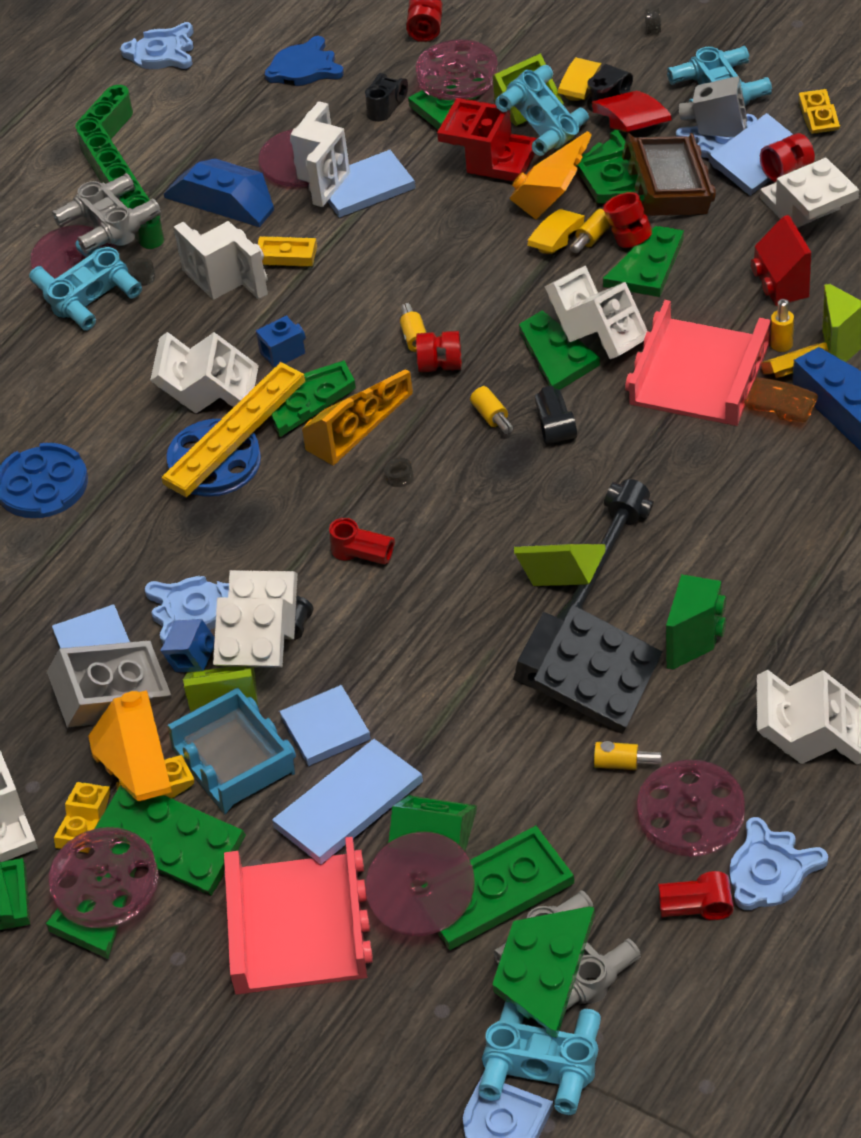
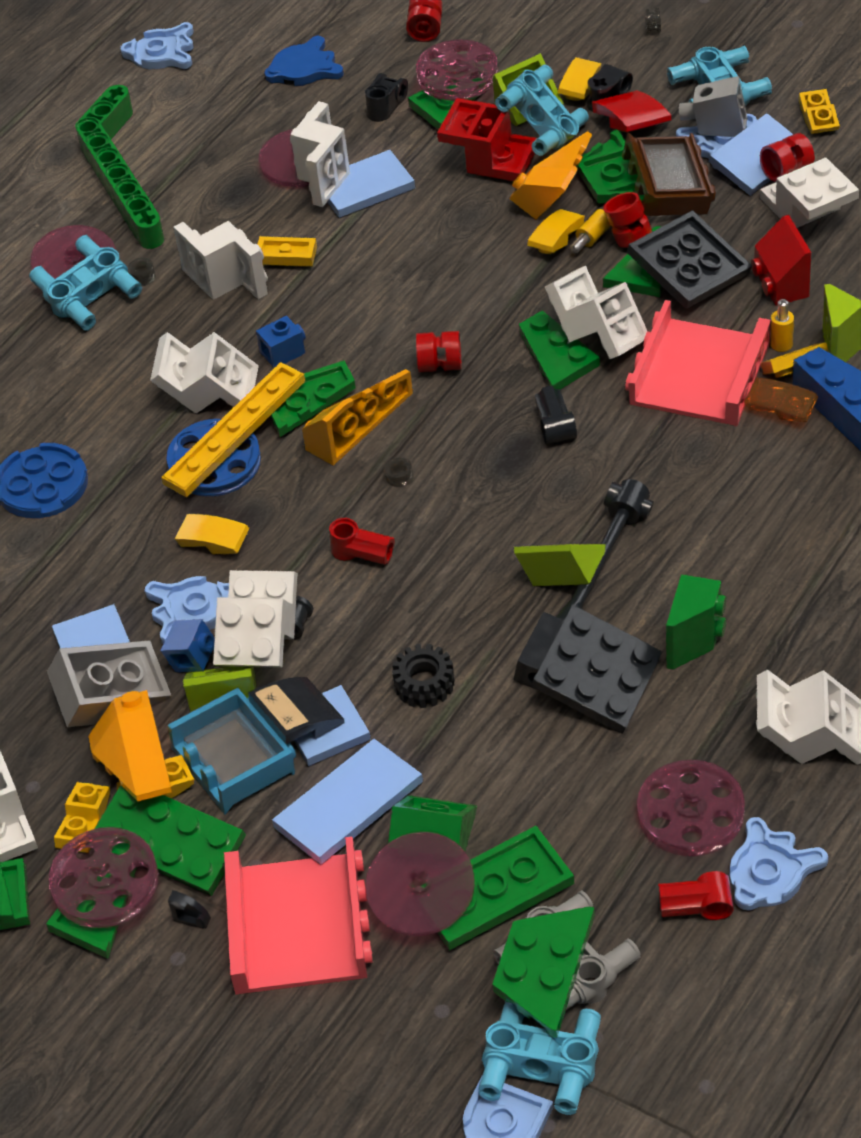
light grey piece [52,173,161,254] -> none
blue wedge [164,159,274,227] -> none
yellow piece [400,303,427,352] -> none
yellow piece [470,386,513,434] -> none
yellow piece [594,741,662,770] -> none
none -> black tile [168,890,211,929]
none -> yellow slope [175,514,249,554]
none -> black slope [248,677,344,744]
none -> black tyre [392,644,455,708]
none -> black plate [626,210,752,309]

